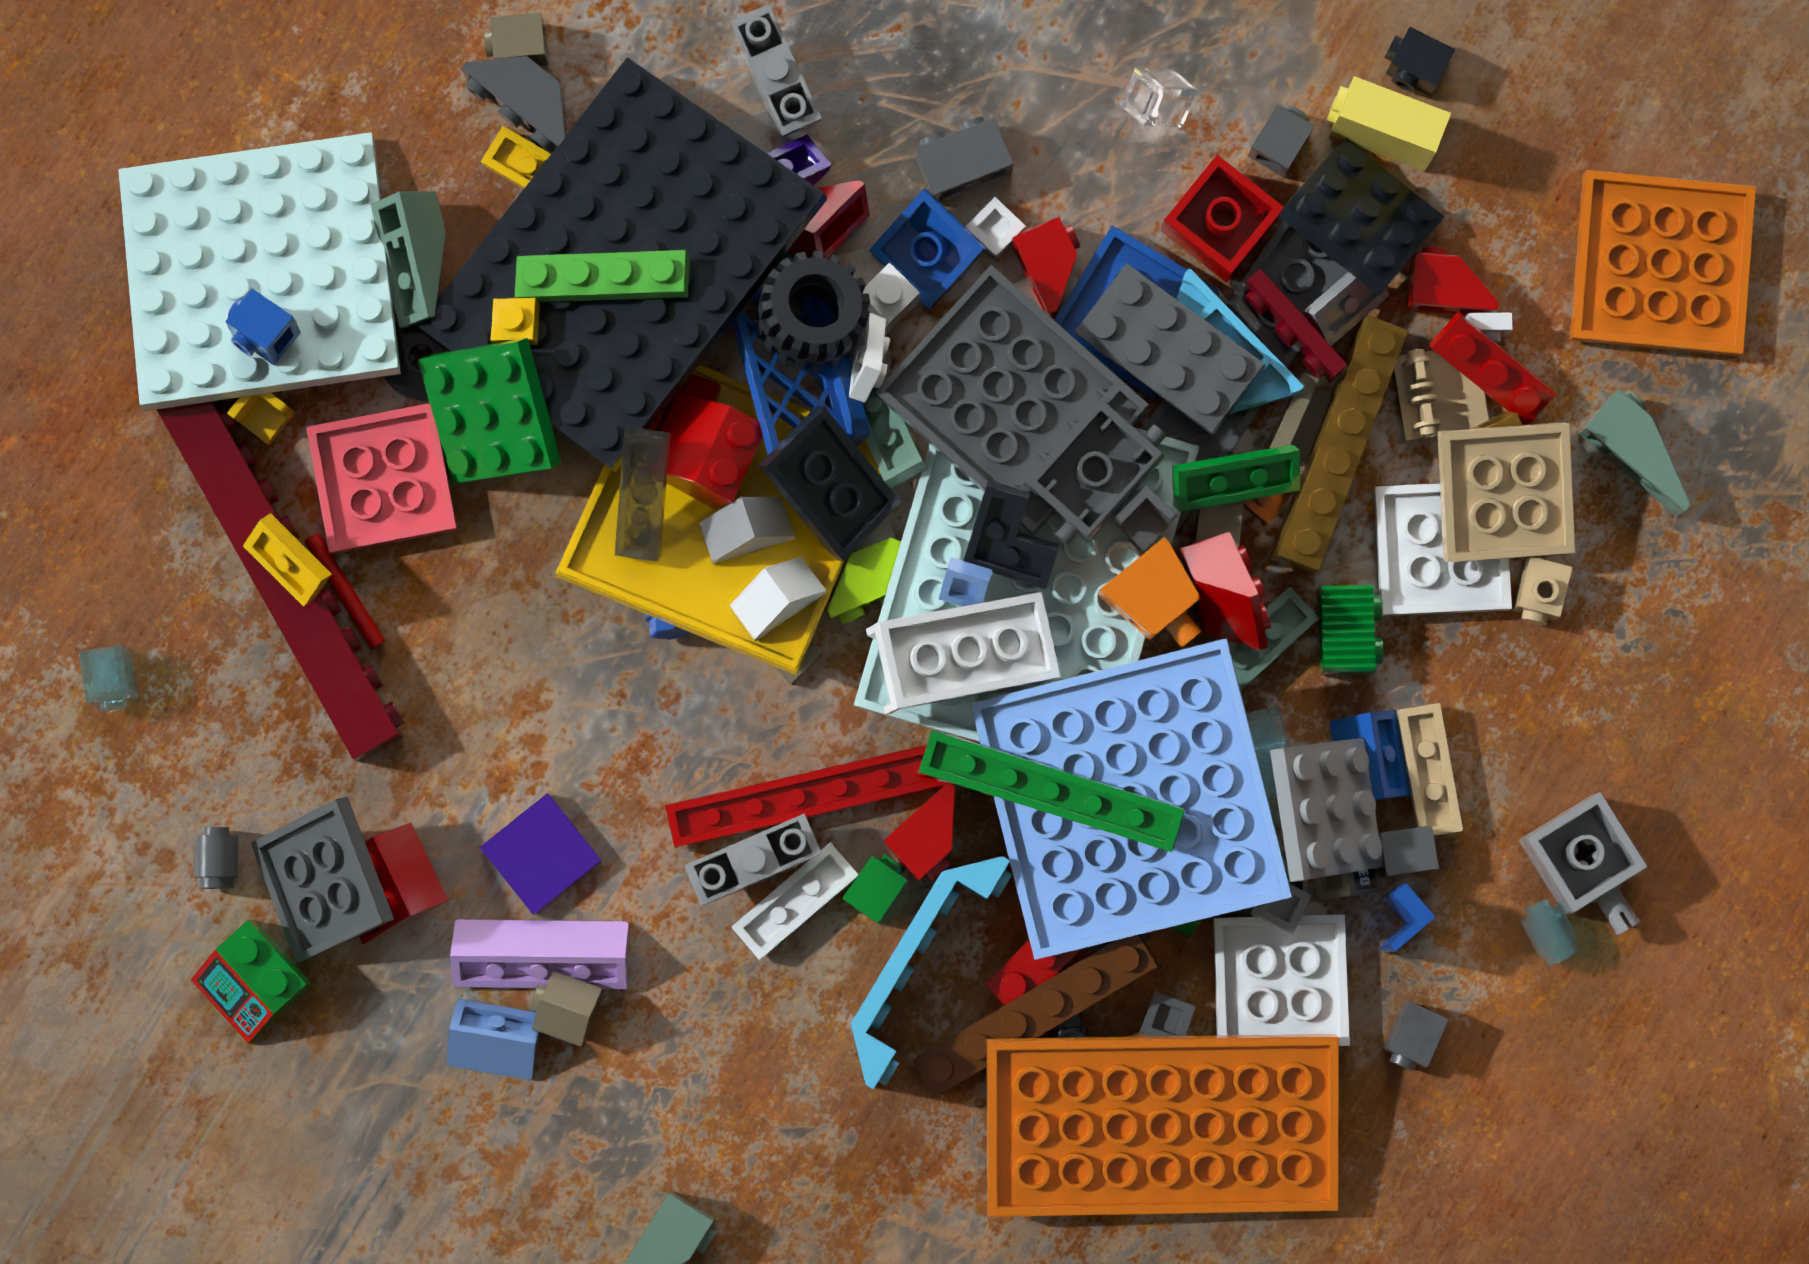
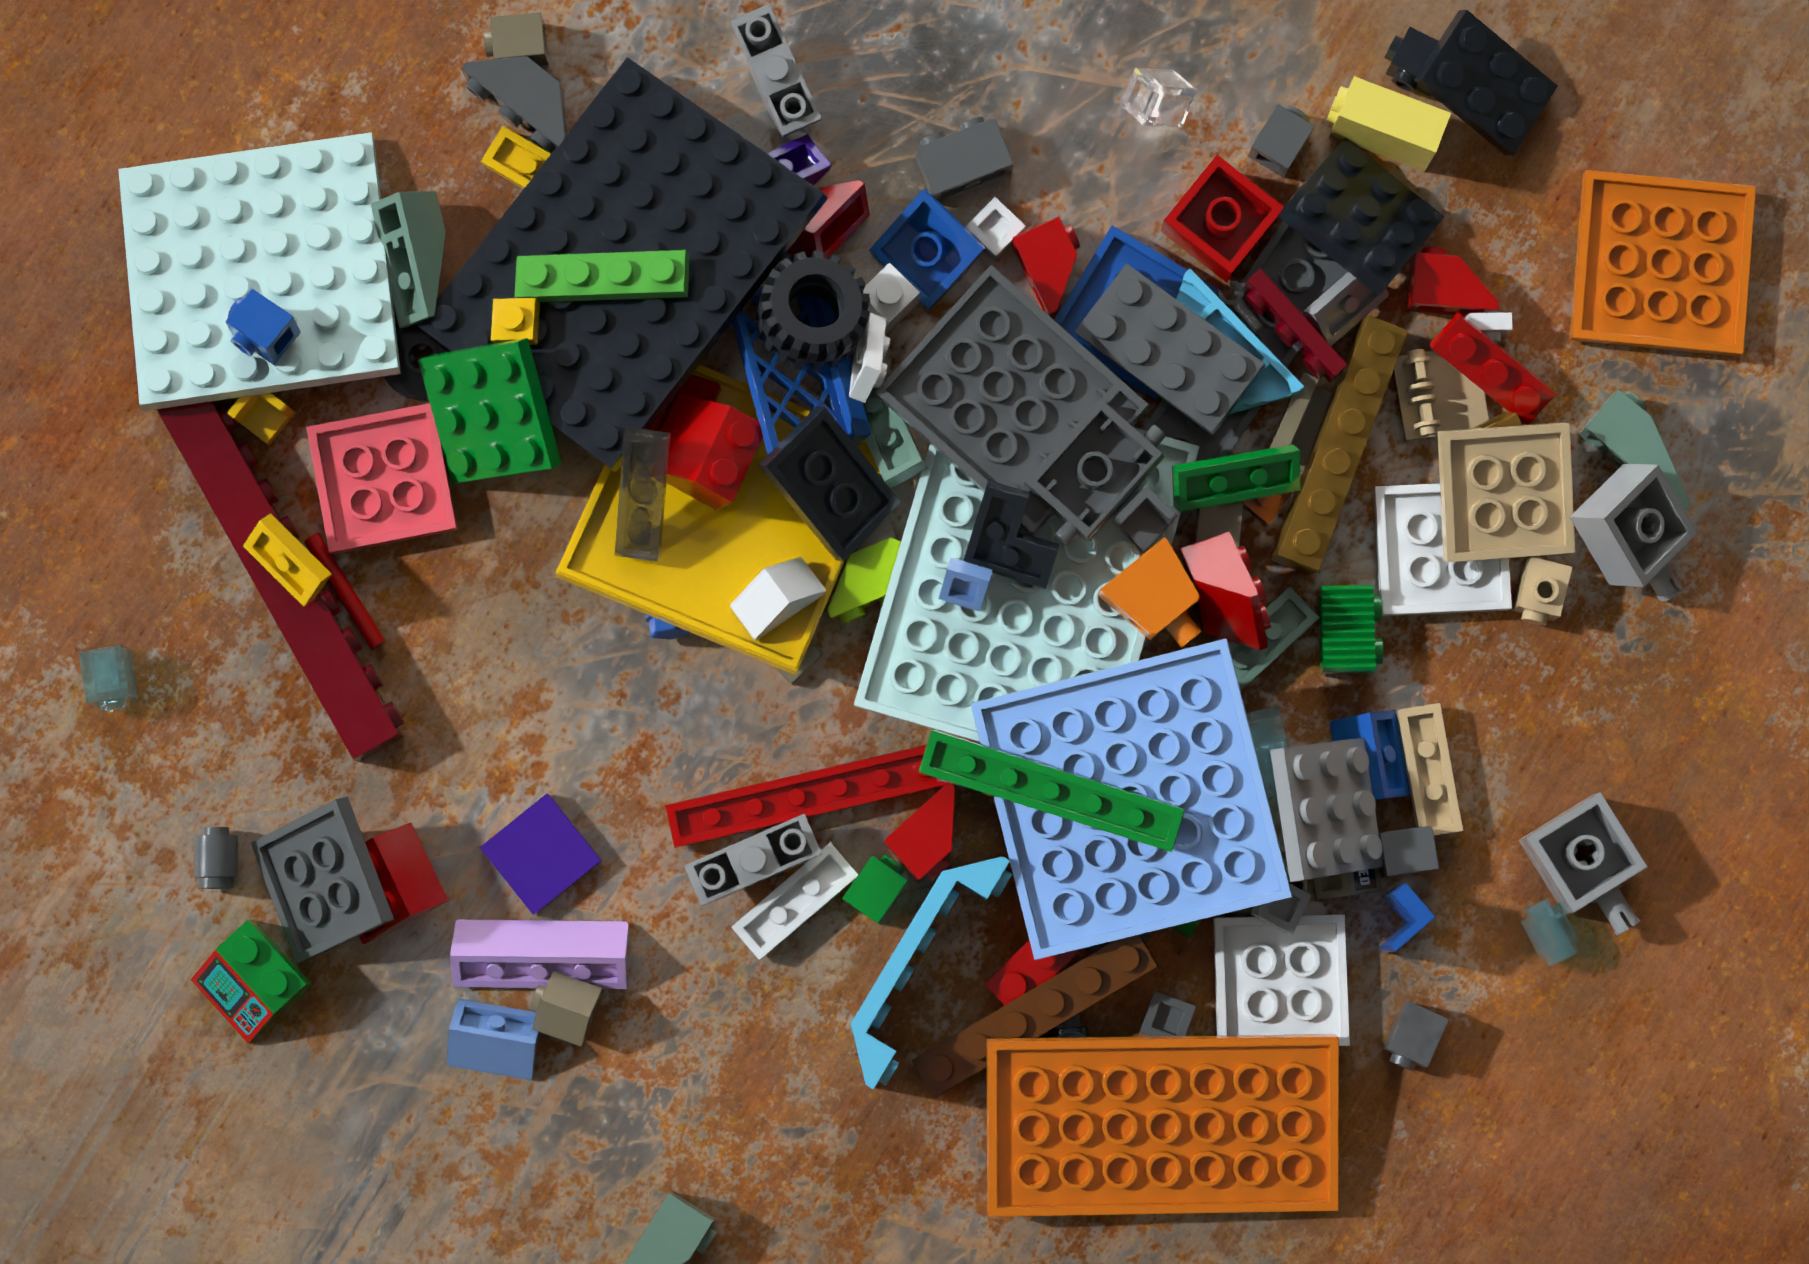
light grey slope [699,497,795,564] -> none
white plate [866,592,1061,715] -> none
none -> black plate [1414,10,1558,156]
none -> light grey brick [1570,464,1697,601]

